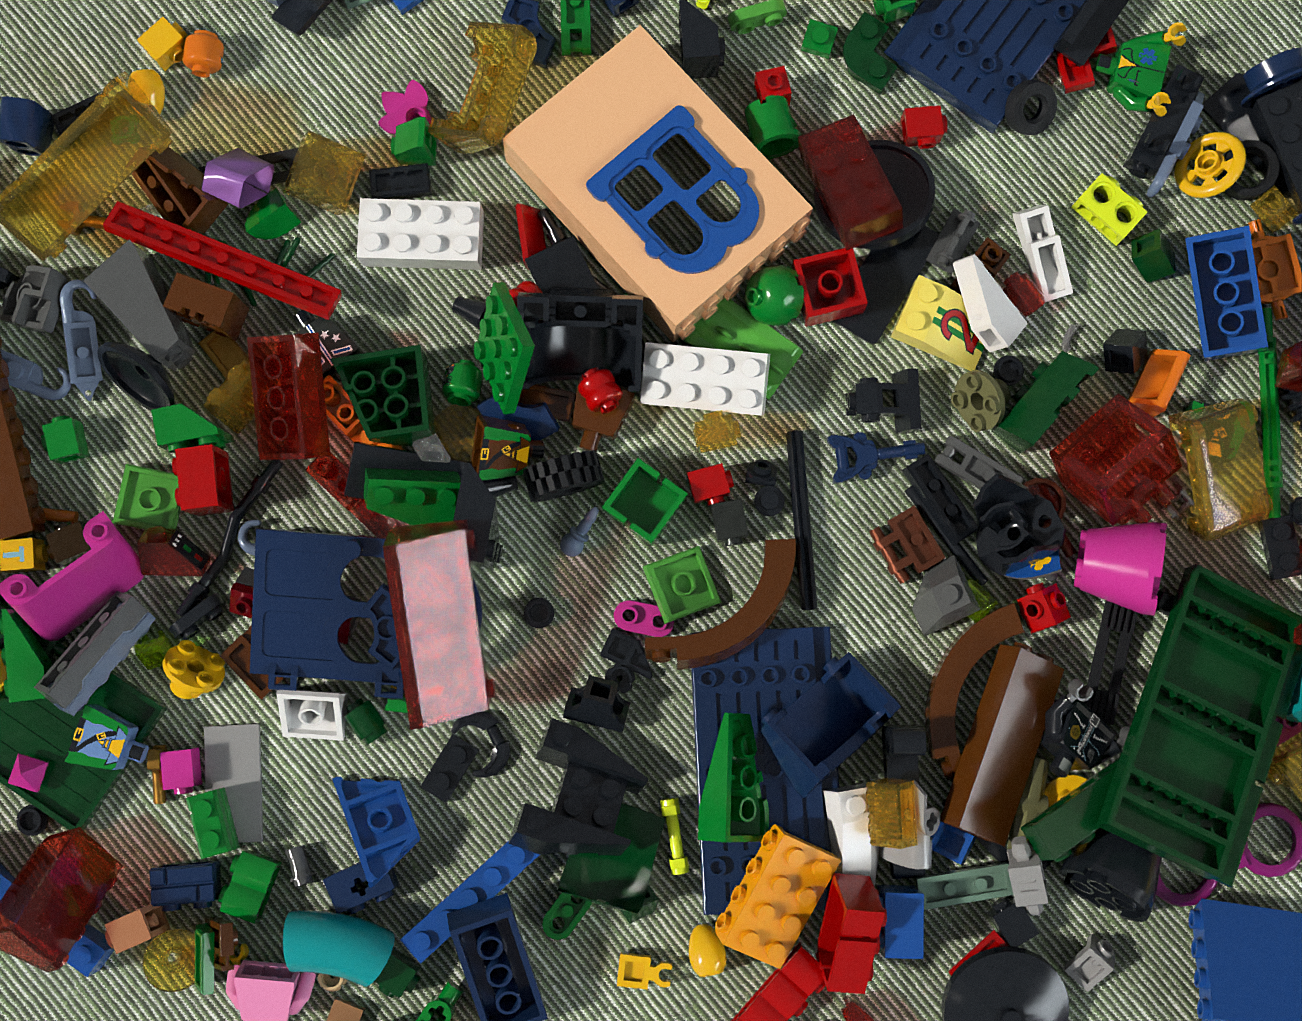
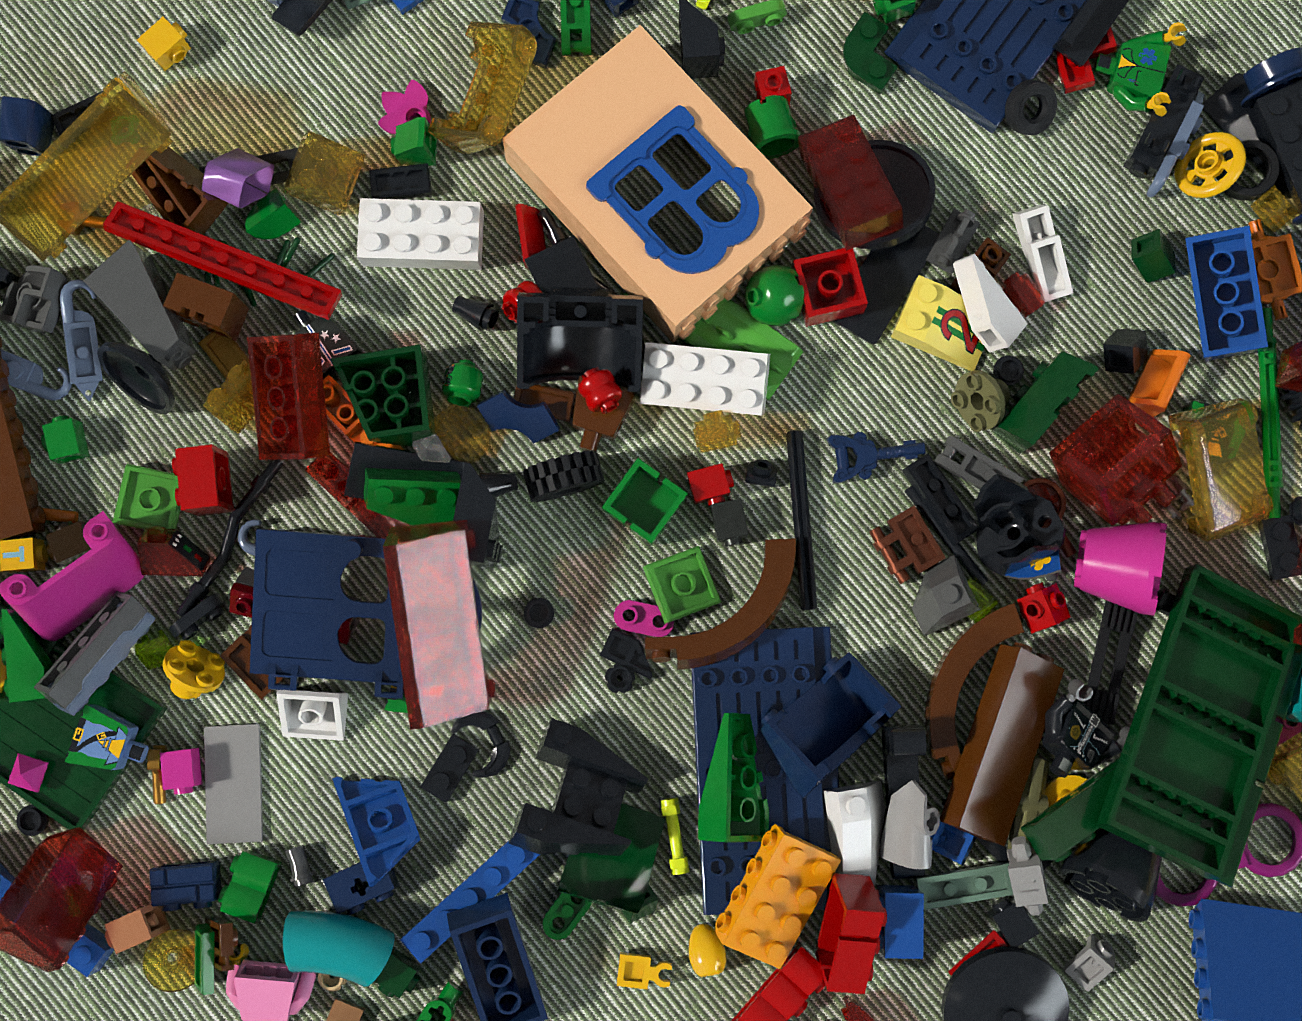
yellow animal [128,69,165,120] -> none
green slope [151,403,235,453] -> none
orange head [182,30,224,78] -> none
green brick [186,787,240,859] -> none
dark green brick [344,698,388,745] -> none
dark blue tile [362,583,413,671] -> none
torso [471,415,545,481] -> none
green plate [474,282,535,414] -> none
sand blue bar [560,507,599,557] -> none
black brick [563,675,630,733] -> none
black plate [754,486,785,516] -> none
green plate [800,19,838,59] -> none
black tile [845,369,922,434] -> none
clear yellow brick [866,778,918,849] -> none
red brick [901,105,948,149] -> none
light grey leg [1062,324,1079,352] -> none
neon yellow brick [1071,173,1148,246] -> none

